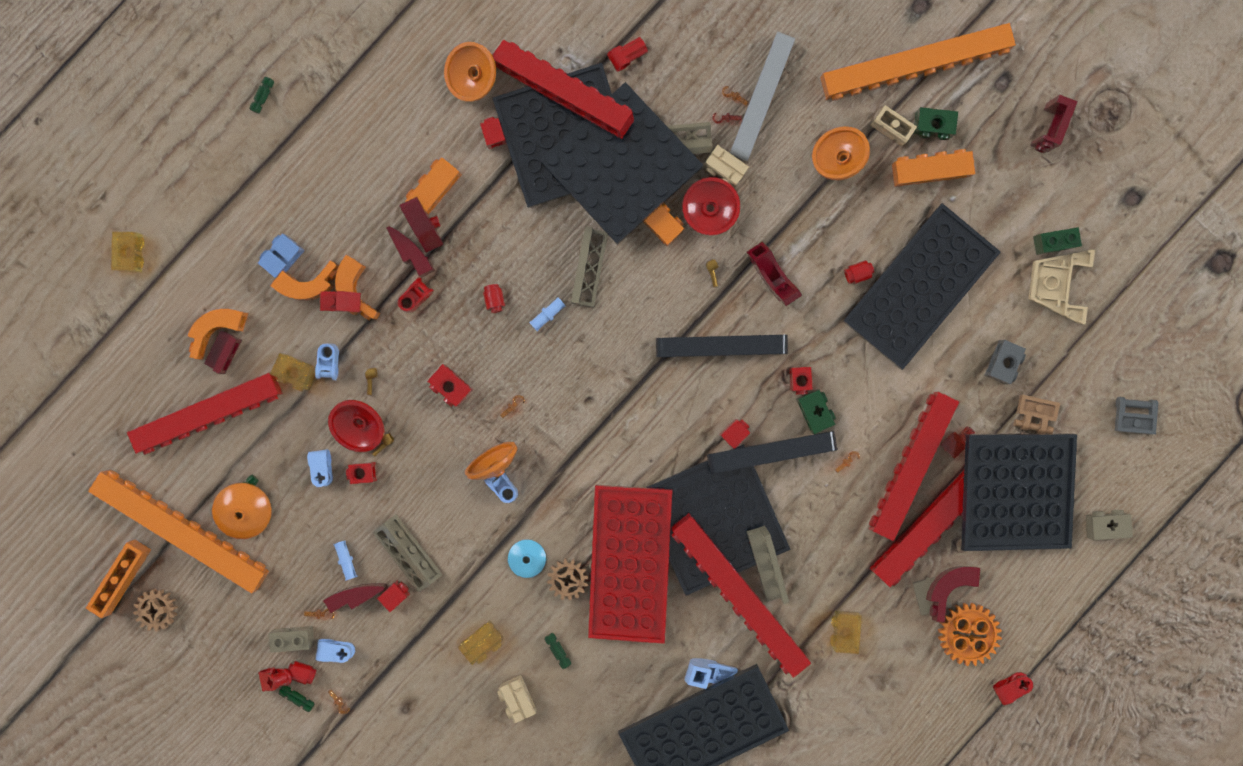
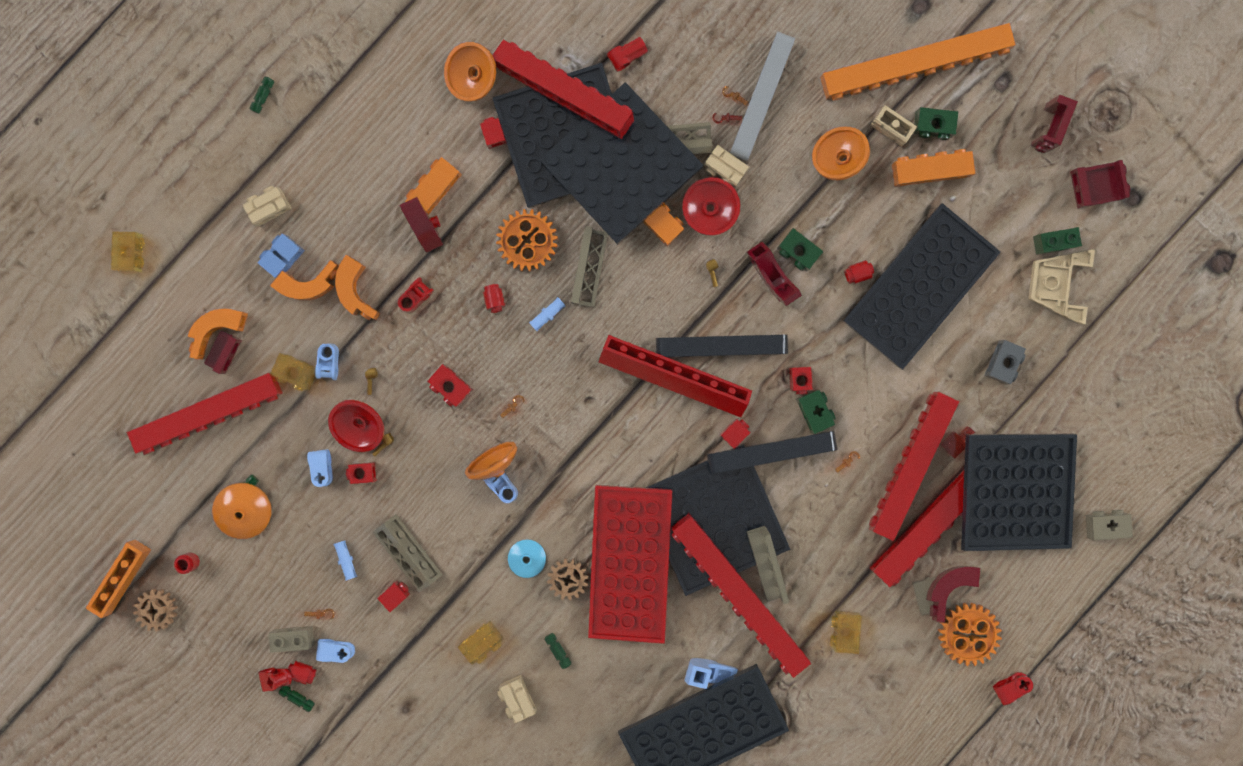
orange brick [88,470,269,593] -> none
red slope [320,291,361,312] -> none
dark red slope [323,583,388,613] -> none
clear orange hand [328,689,350,714] -> none
dark red slope [386,226,435,277] -> none
medium nougat plate [1013,395,1060,434] -> none
dark grey plate [1115,397,1158,434] -> none
none -> red brick [174,552,200,574]
none -> tan brick [243,186,291,227]
none -> orange gear [496,209,558,272]
none -> red brick [598,335,752,418]
none -> dark green brick [777,228,824,271]
none -> dark red panel [1070,160,1131,209]

